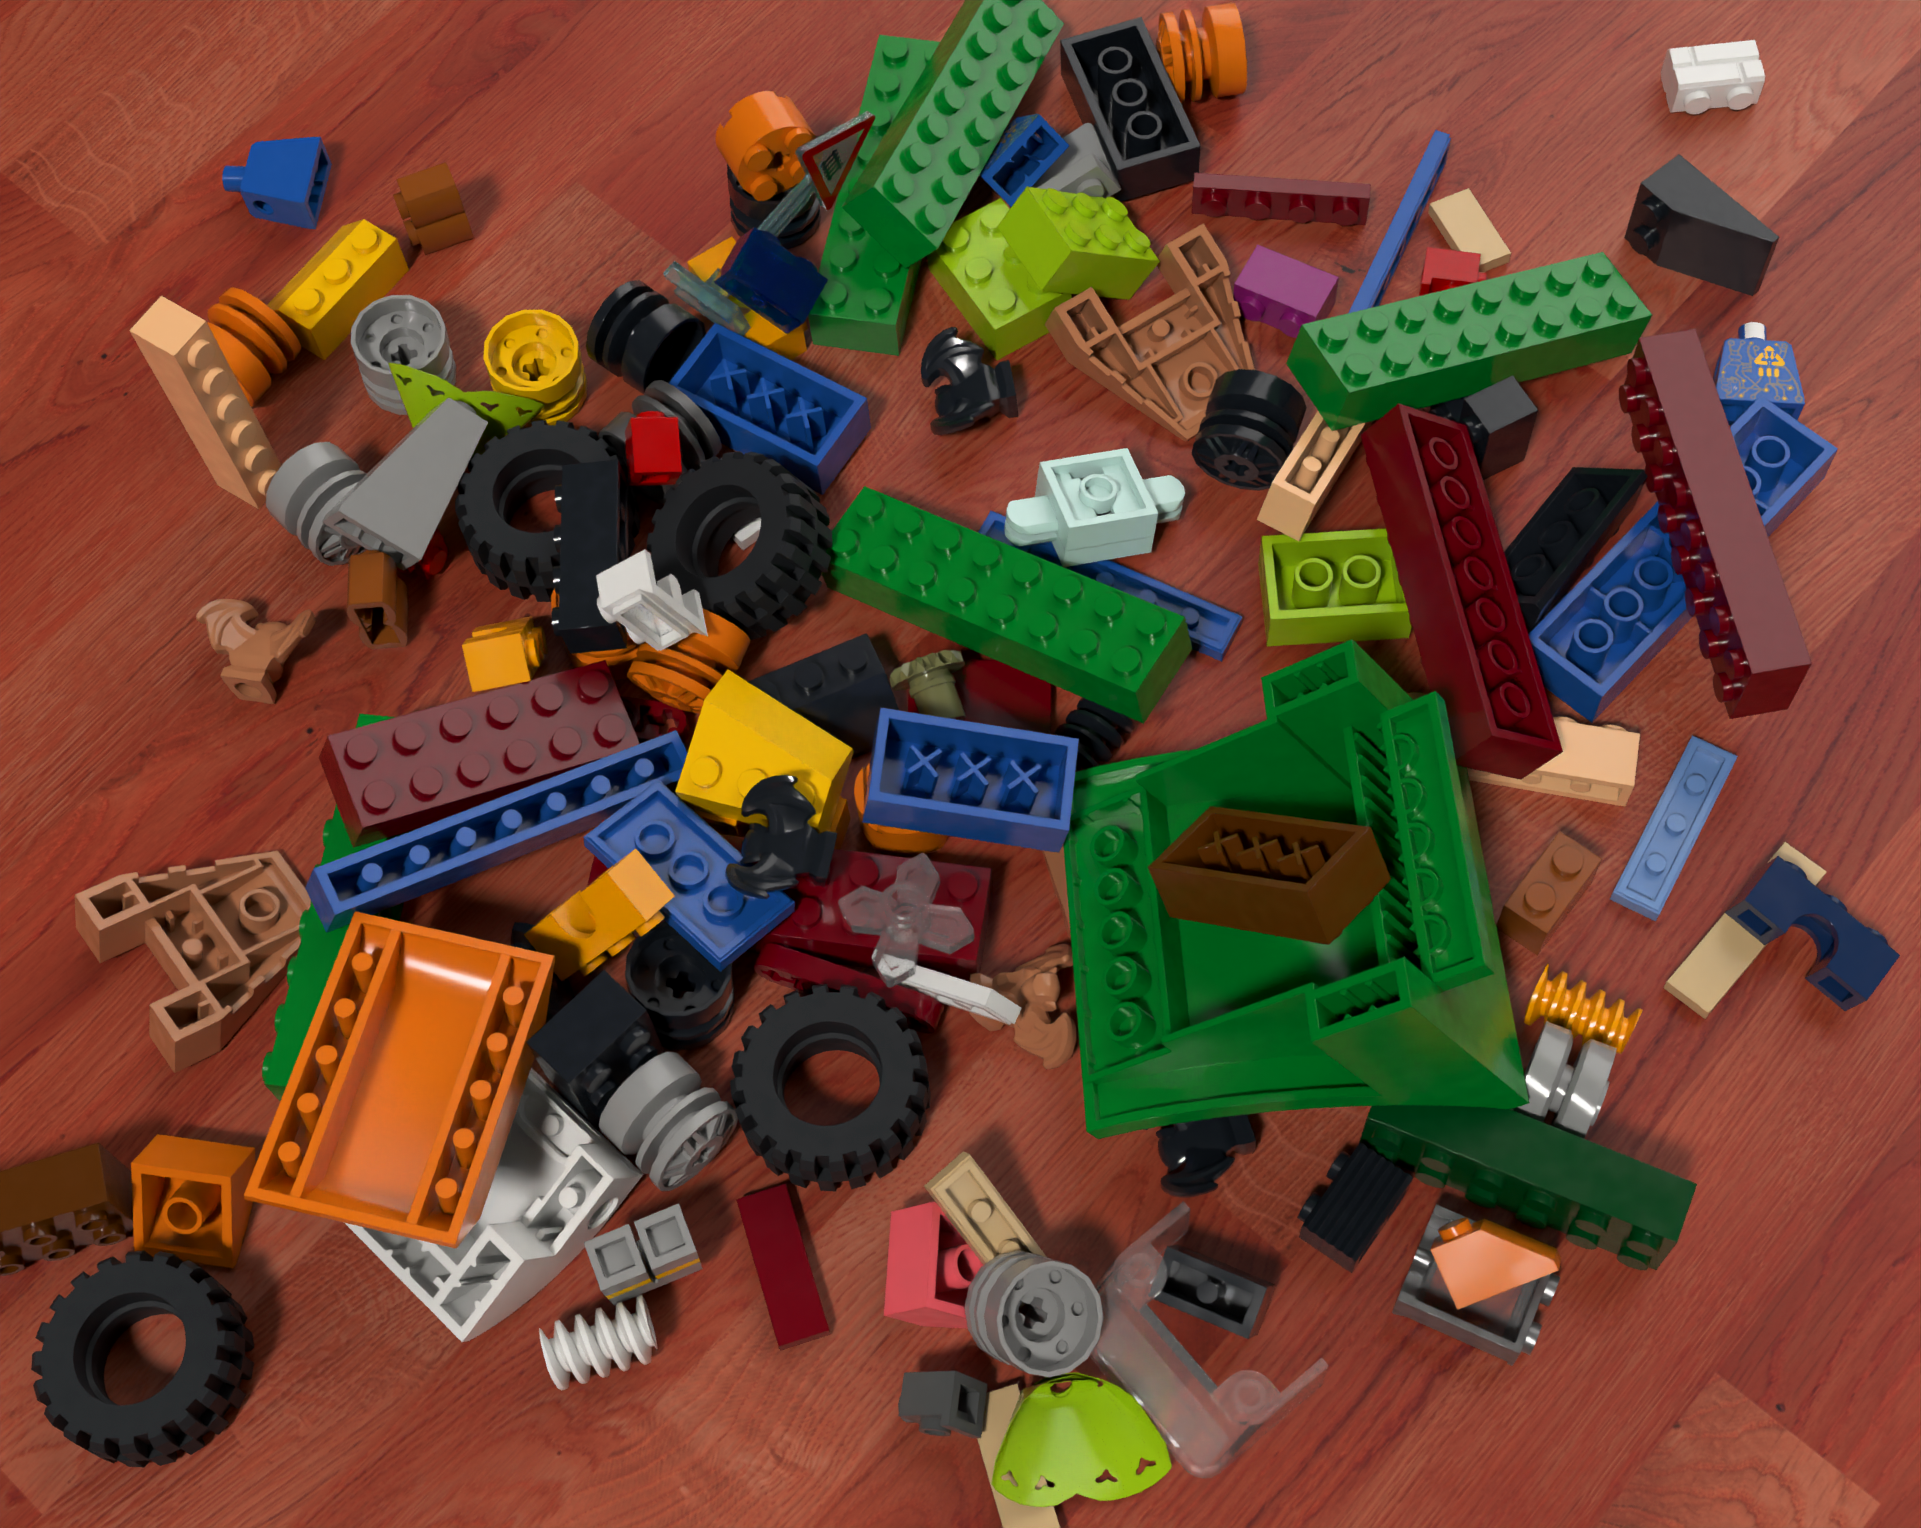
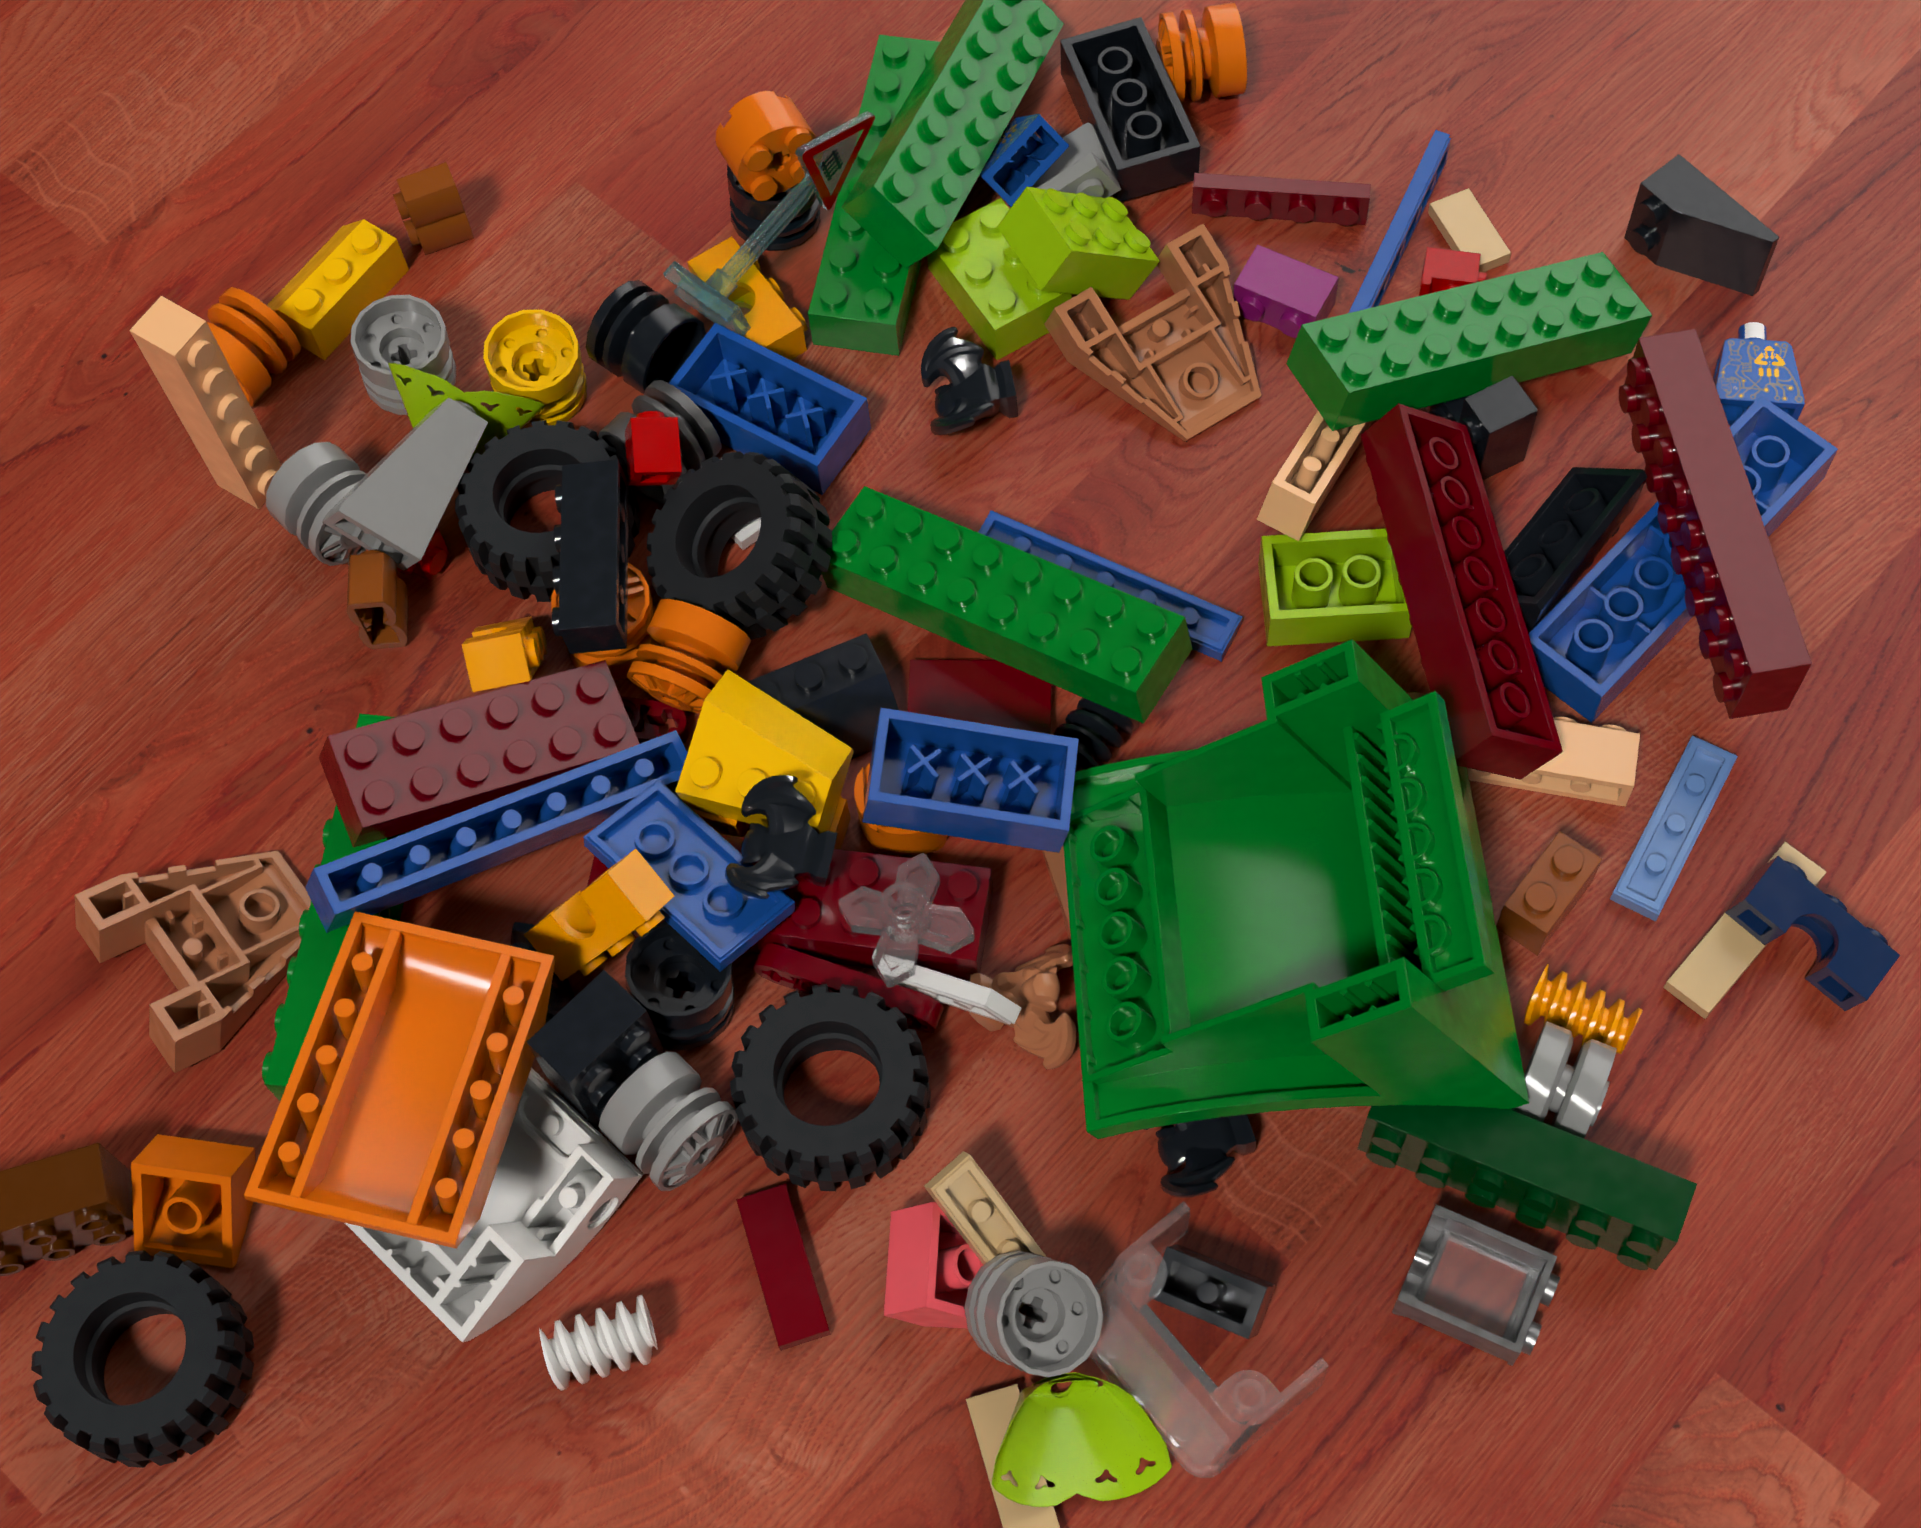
nougat animal [196,599,316,704] -> none
blue torso [222,137,332,229] -> none
light grey hips [584,1203,703,1306] -> none
white window [596,549,708,651] -> none
clear blue brick [714,227,828,334] -> none
olive gear [889,650,966,720] -> none
dark grey brick [898,1371,987,1438] -> none
light aqua brick [1004,448,1185,567] -> none
reddish brown brick [1148,806,1391,945] -> none
black wheel [1192,369,1307,491] -> none
black brick [1297,1143,1413,1273] -> none
orange slope [1430,1217,1561,1310] -> none
white brick [1661,40,1765,114] -> none

